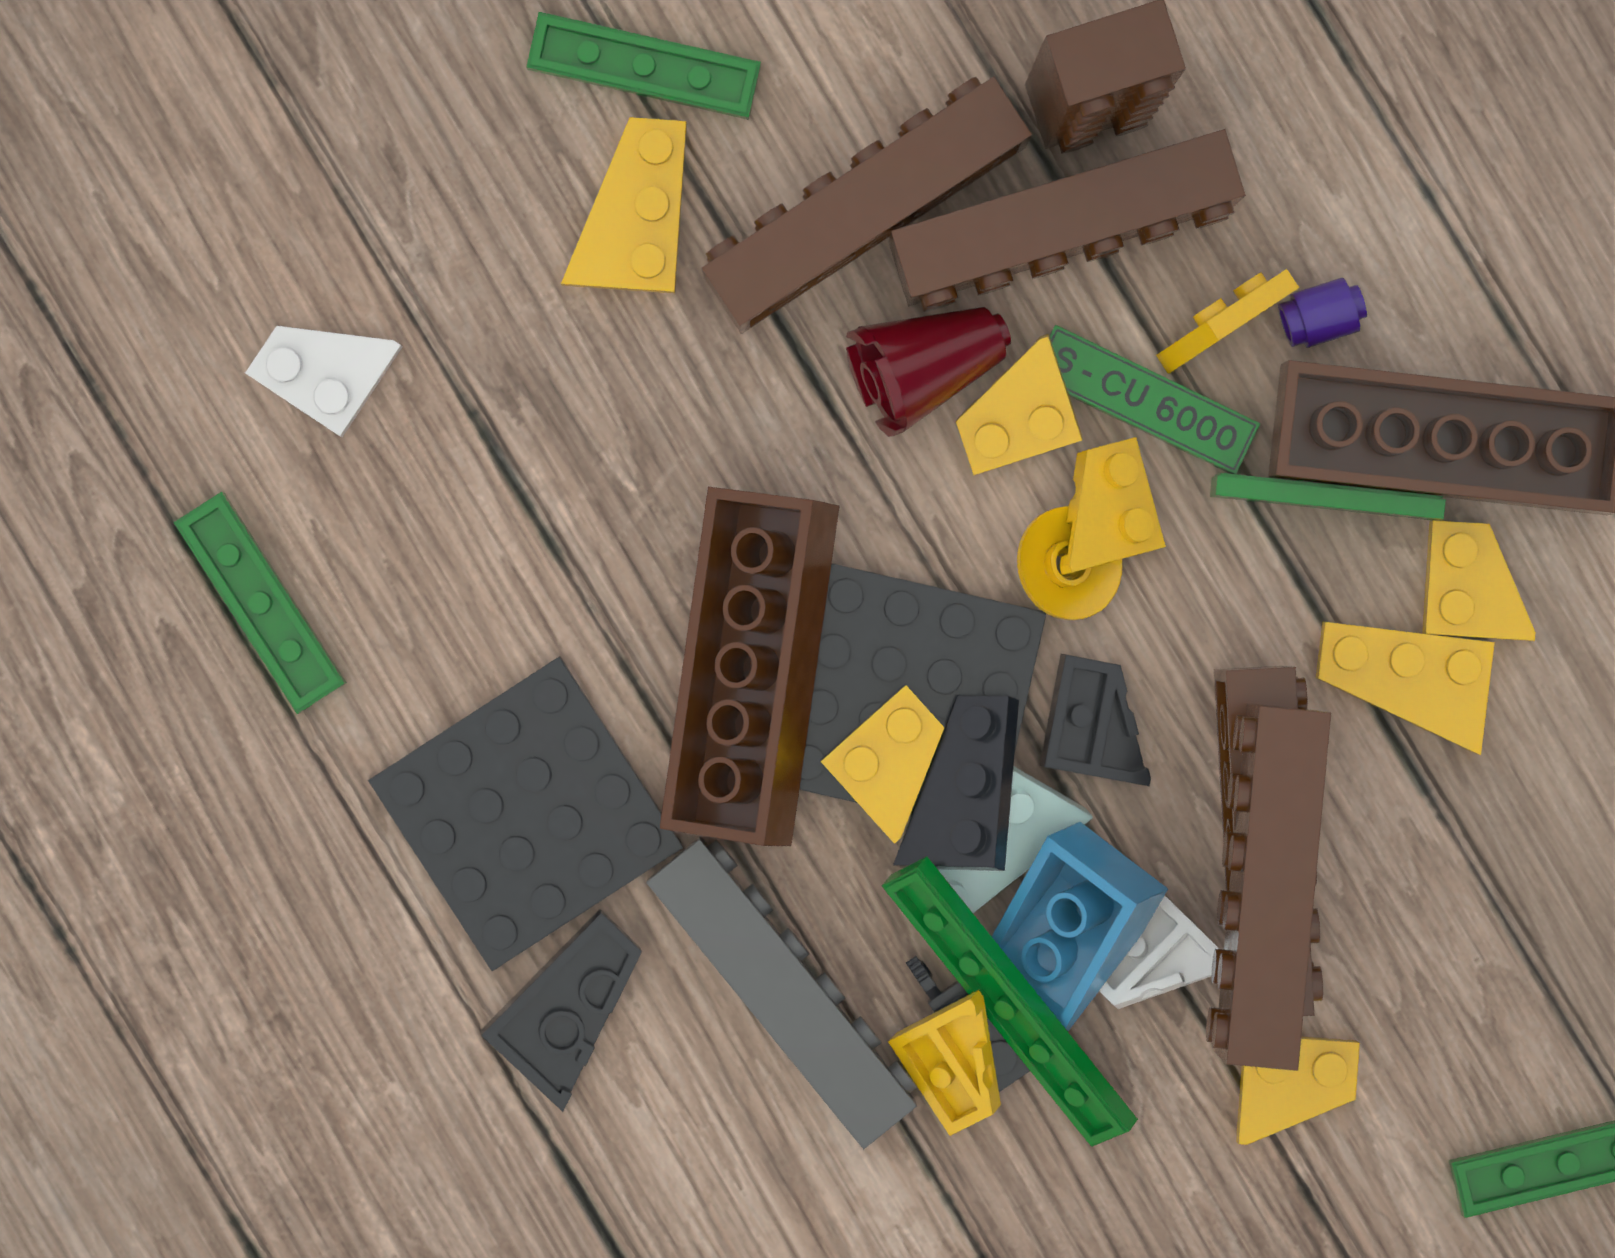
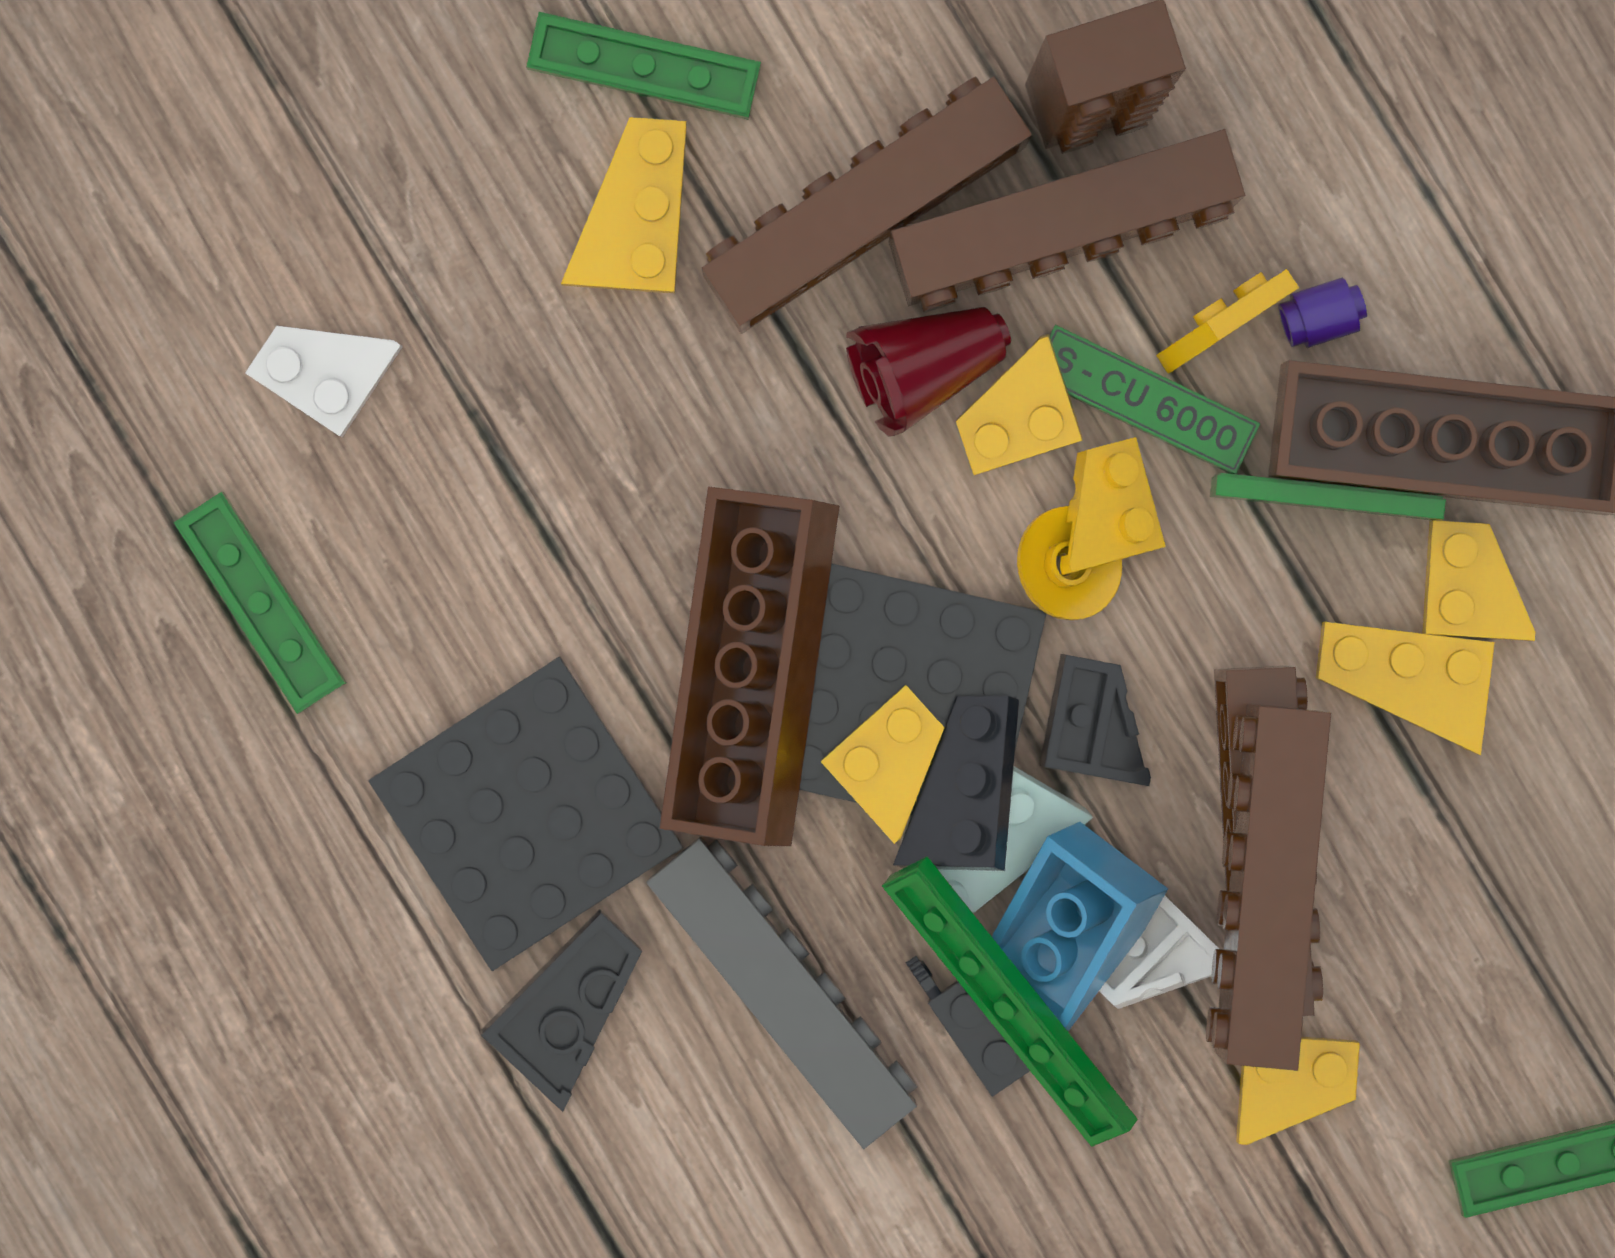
yellow wing [888,990,1001,1136] -> none

